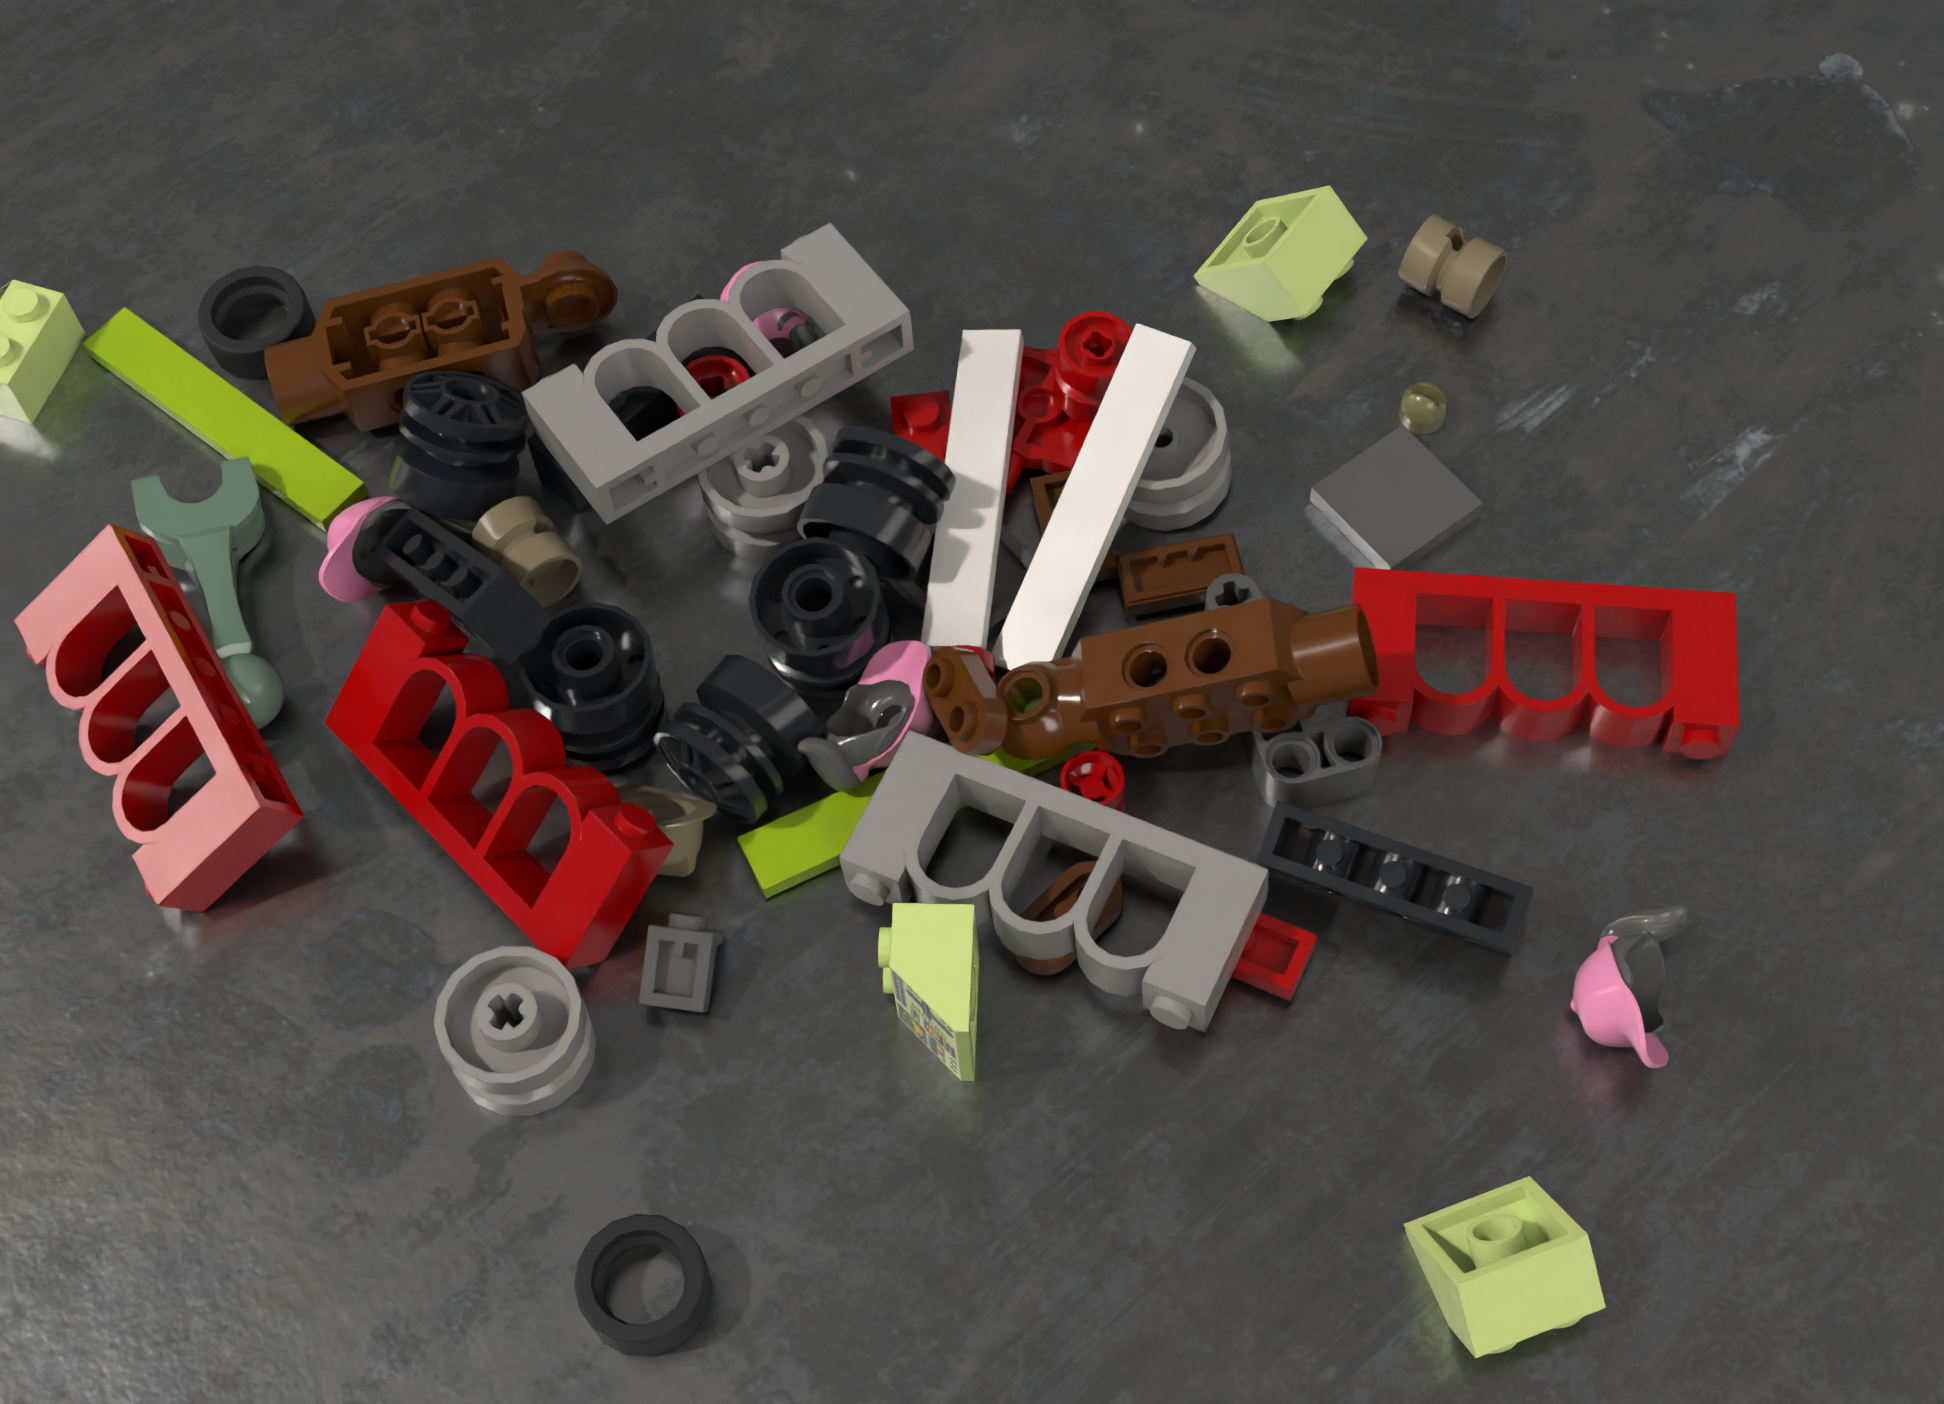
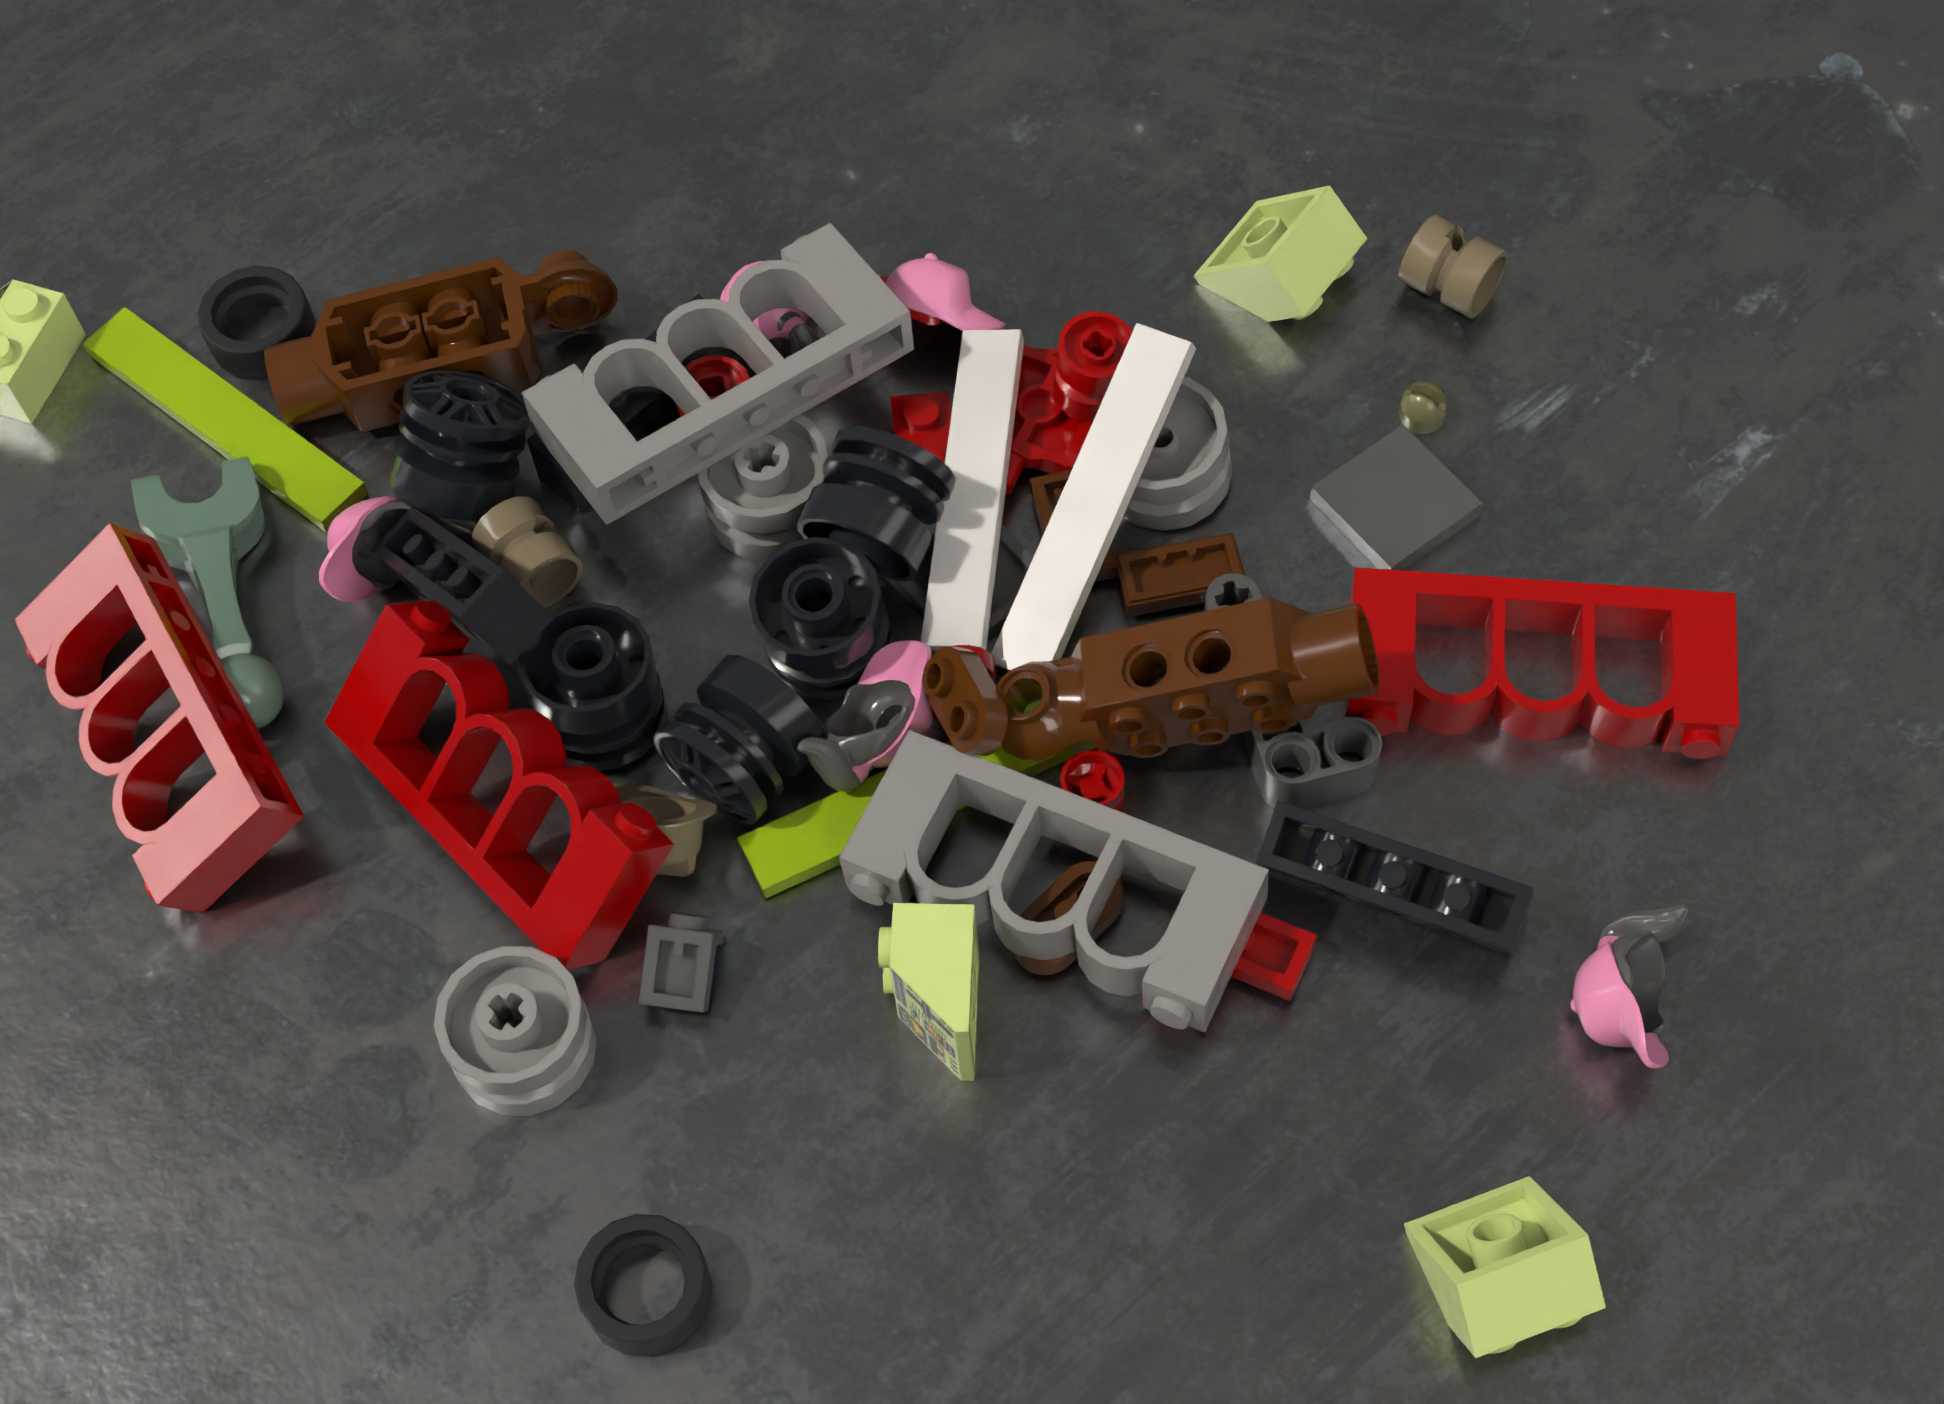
none -> bright pink hair [877,253,1005,331]

